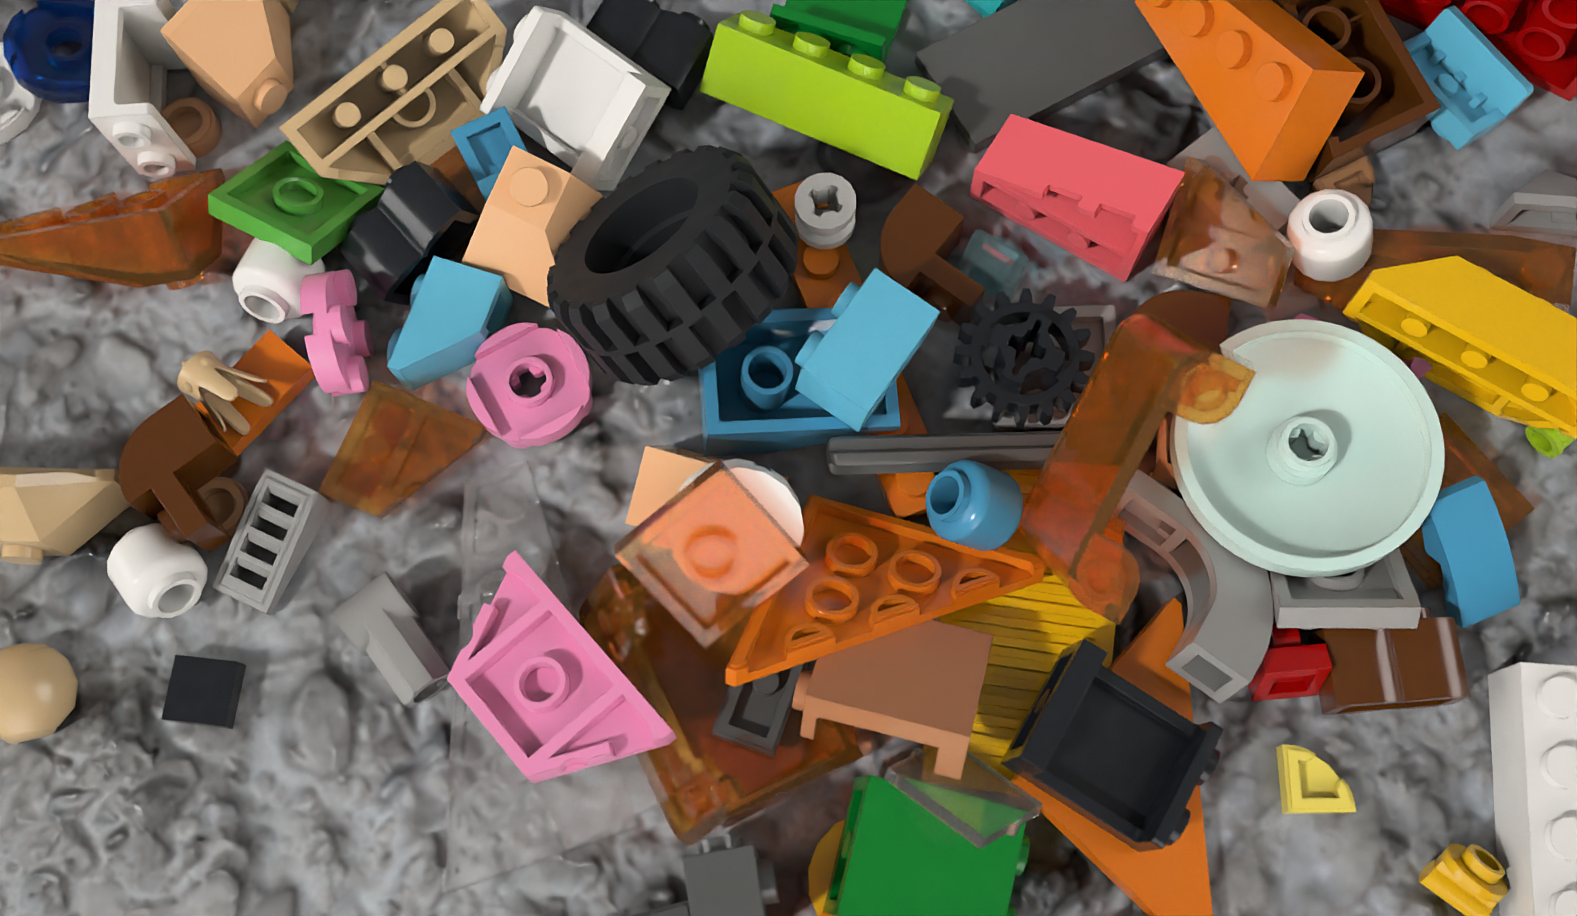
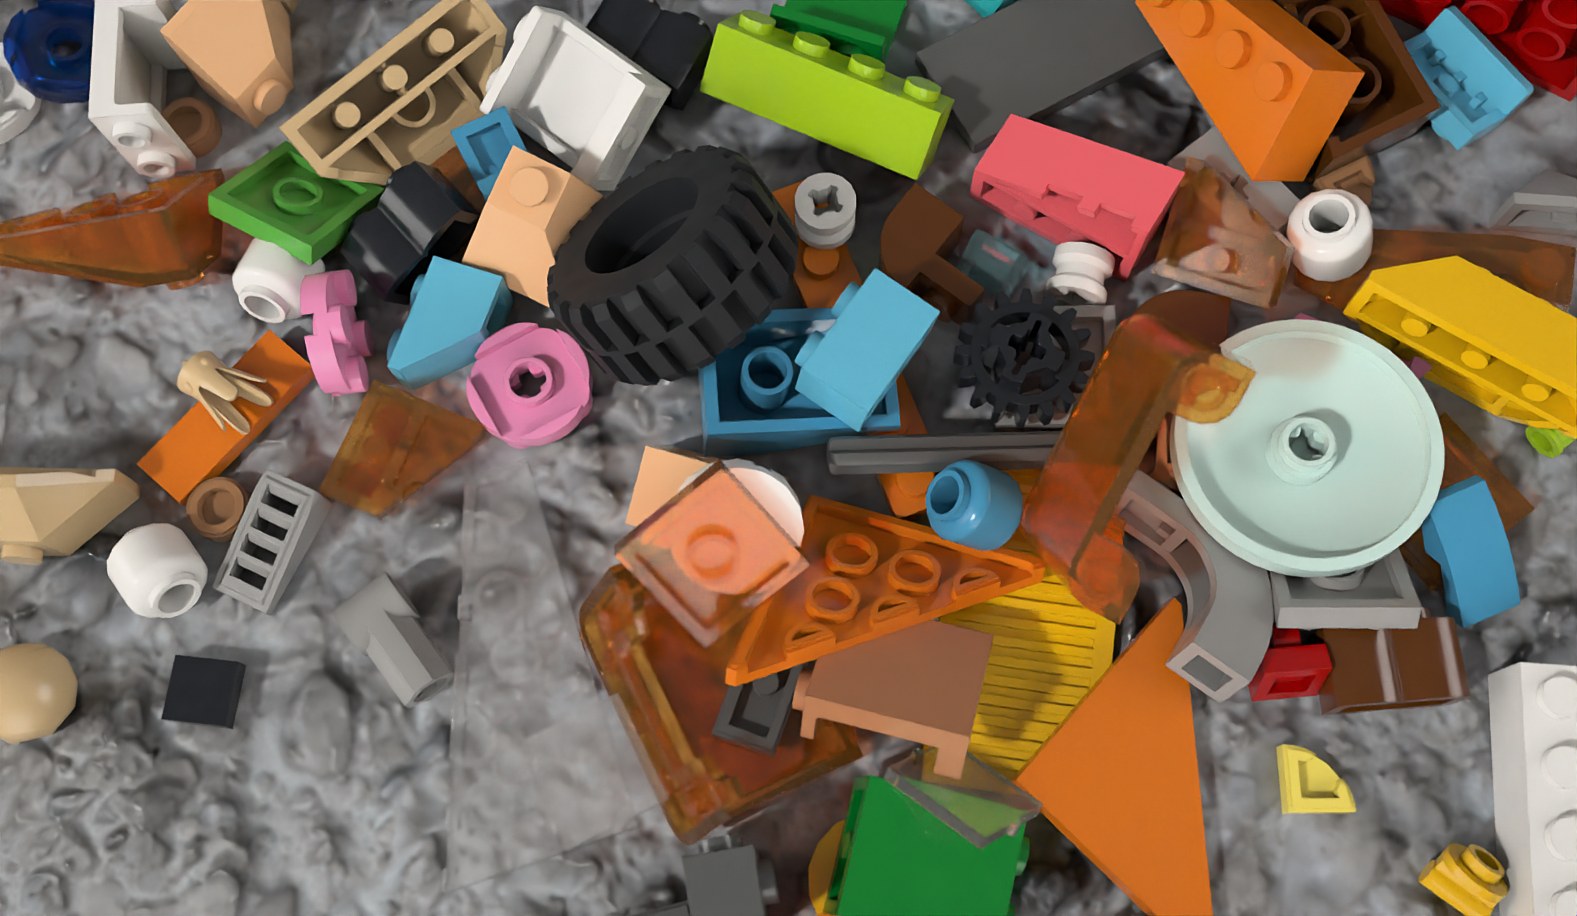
reddish brown brick [119,394,239,553] -> none
bright pink wing [447,550,677,784] -> none
black panel [1000,638,1224,852] -> none
none -> white wheel [1044,241,1115,306]

